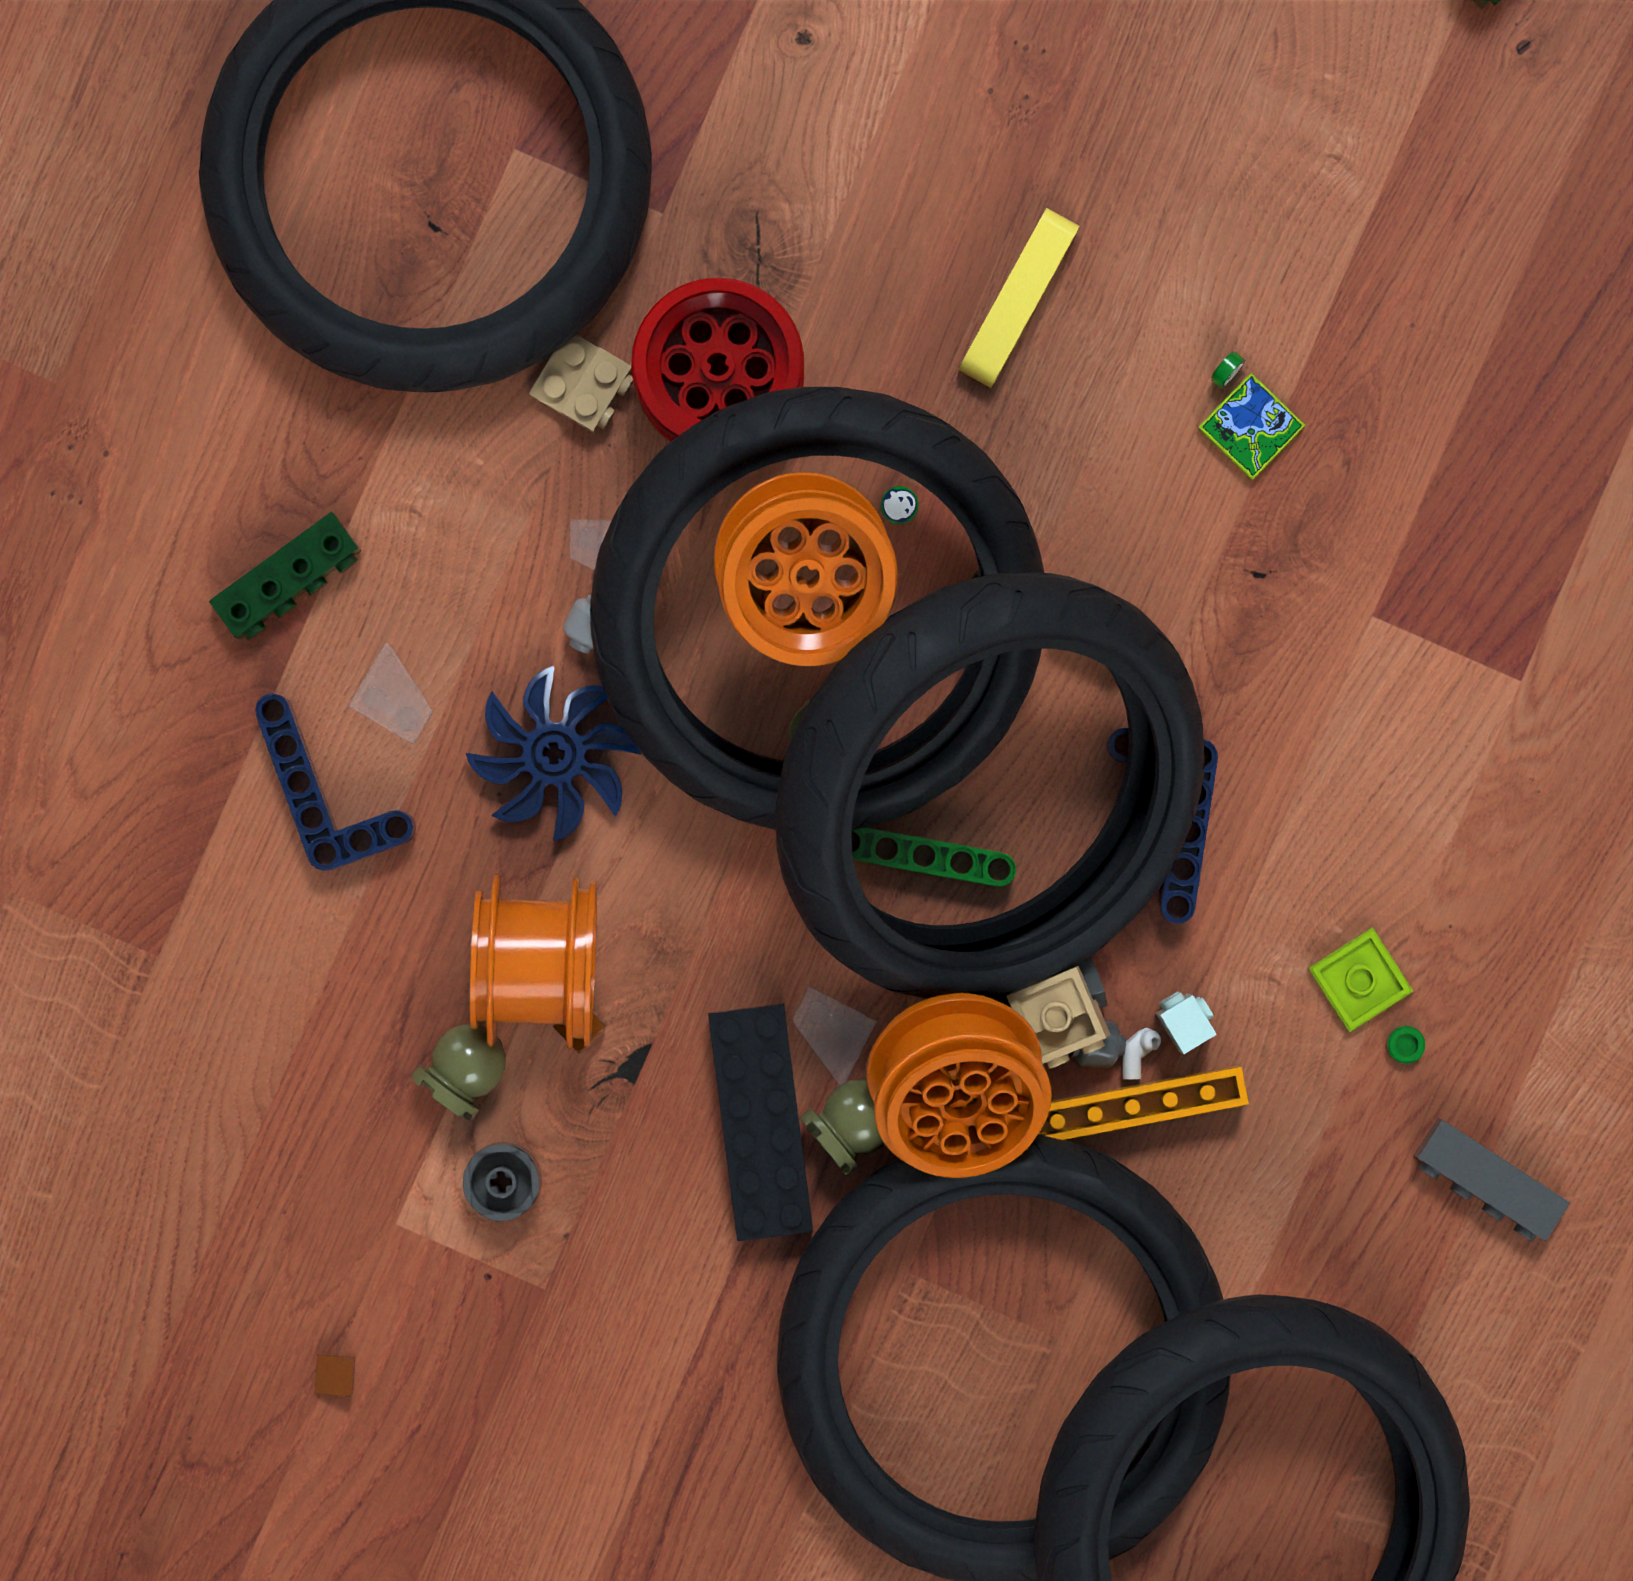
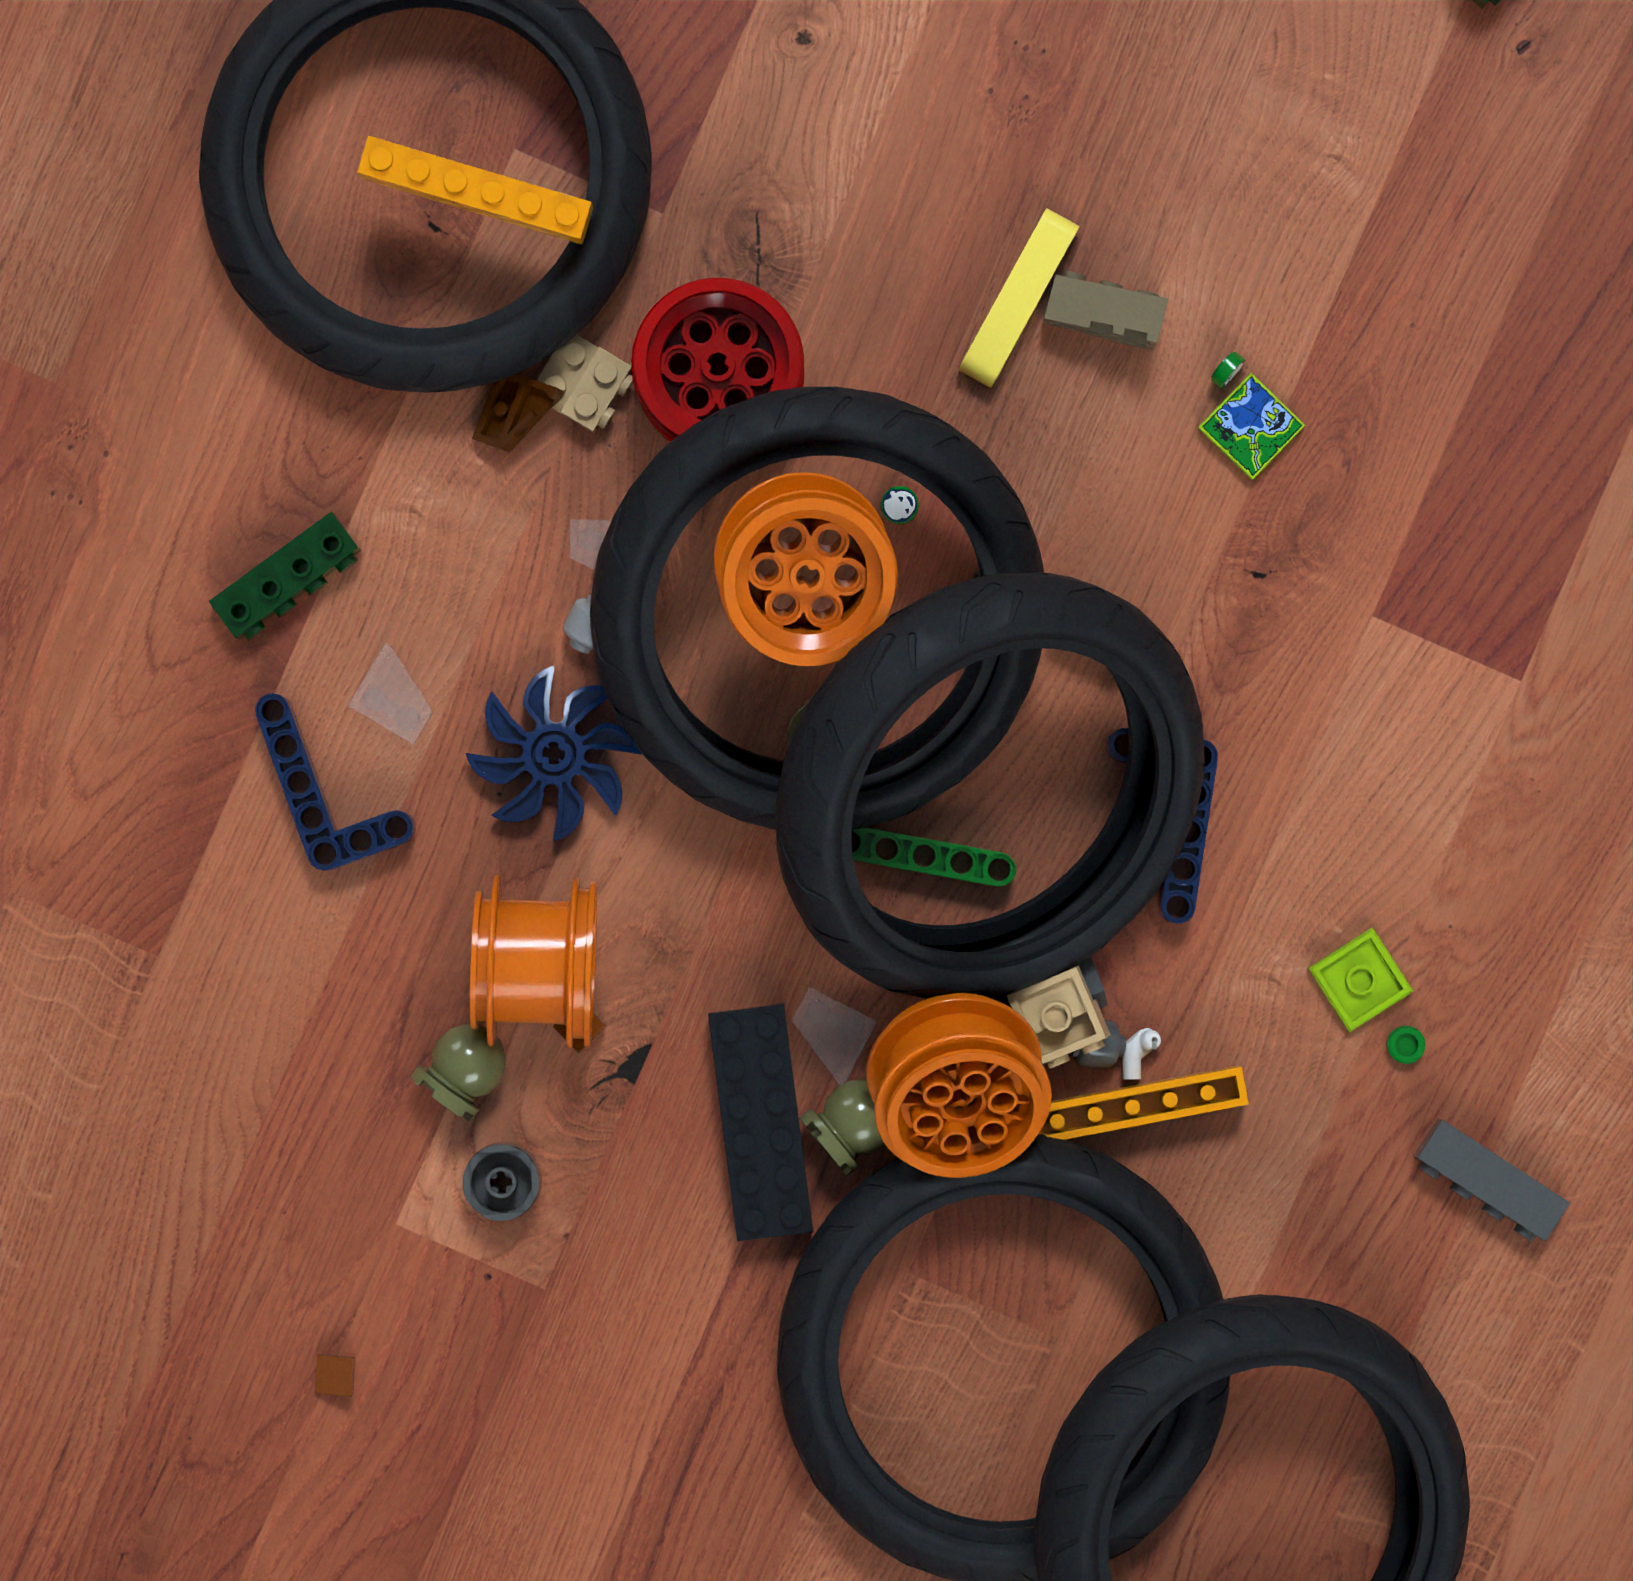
light aqua brick [1155,991,1217,1054] -> none
none -> light orange brick [357,135,593,245]
none -> reddish brown wing [472,374,564,453]
none -> dark tan wedge [1042,271,1169,351]

